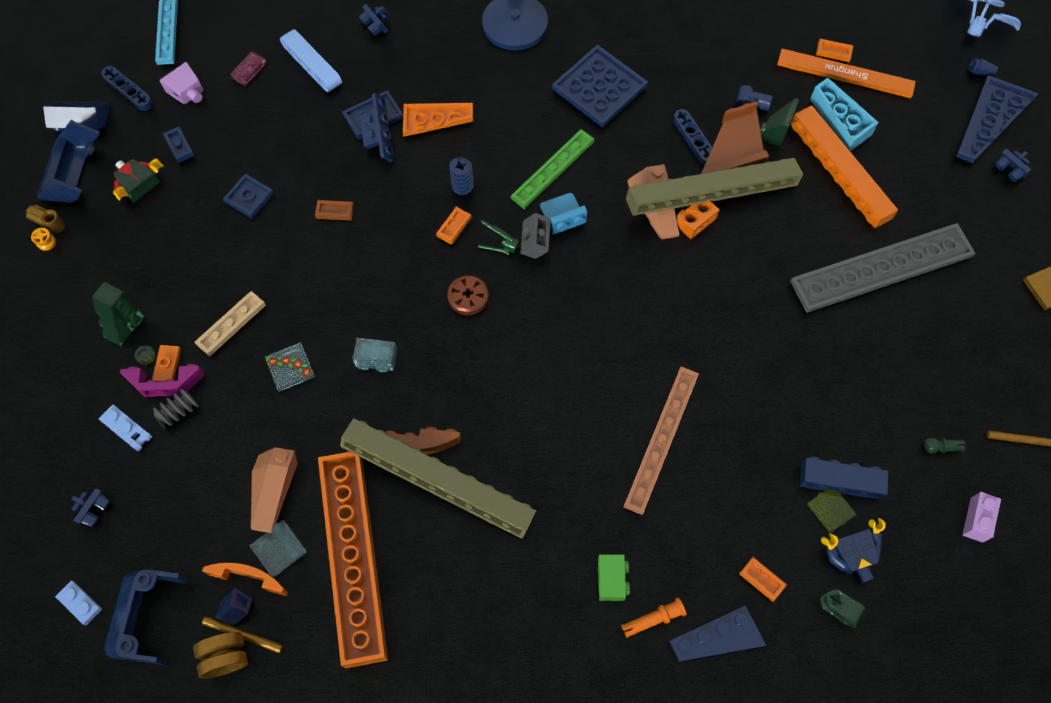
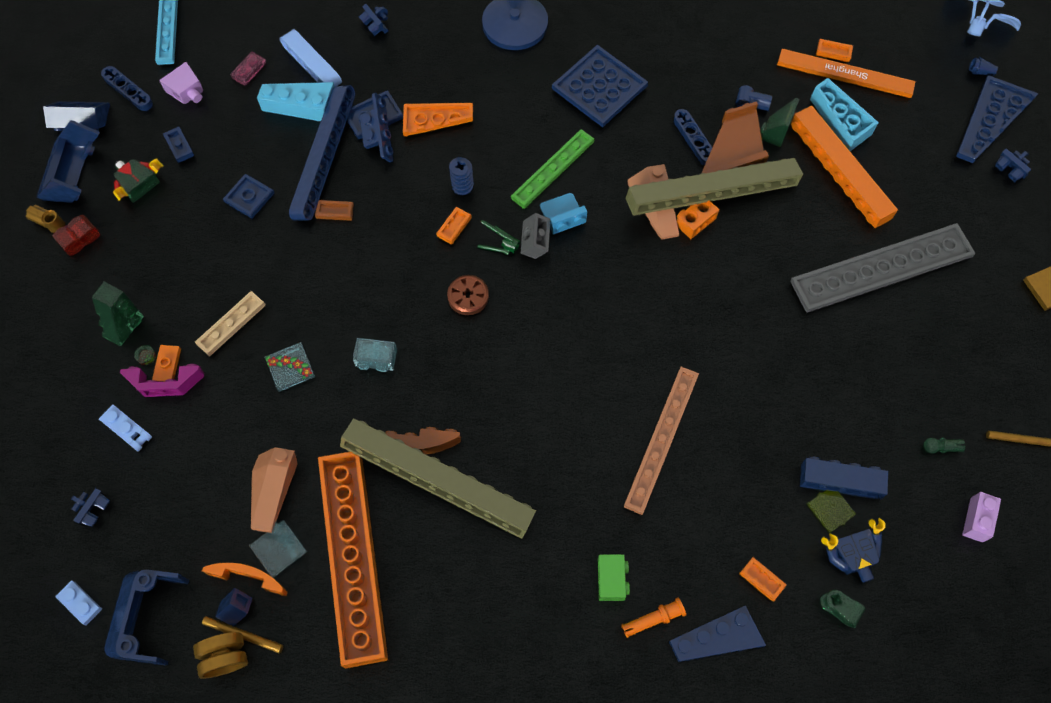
light orange wheel [31,228,56,251] -> none
dark grey piece [153,389,199,430] -> none
none -> clear red brick [52,215,100,256]
none -> medium azure wedge [257,82,335,121]
none -> dark blue beam [289,85,355,220]

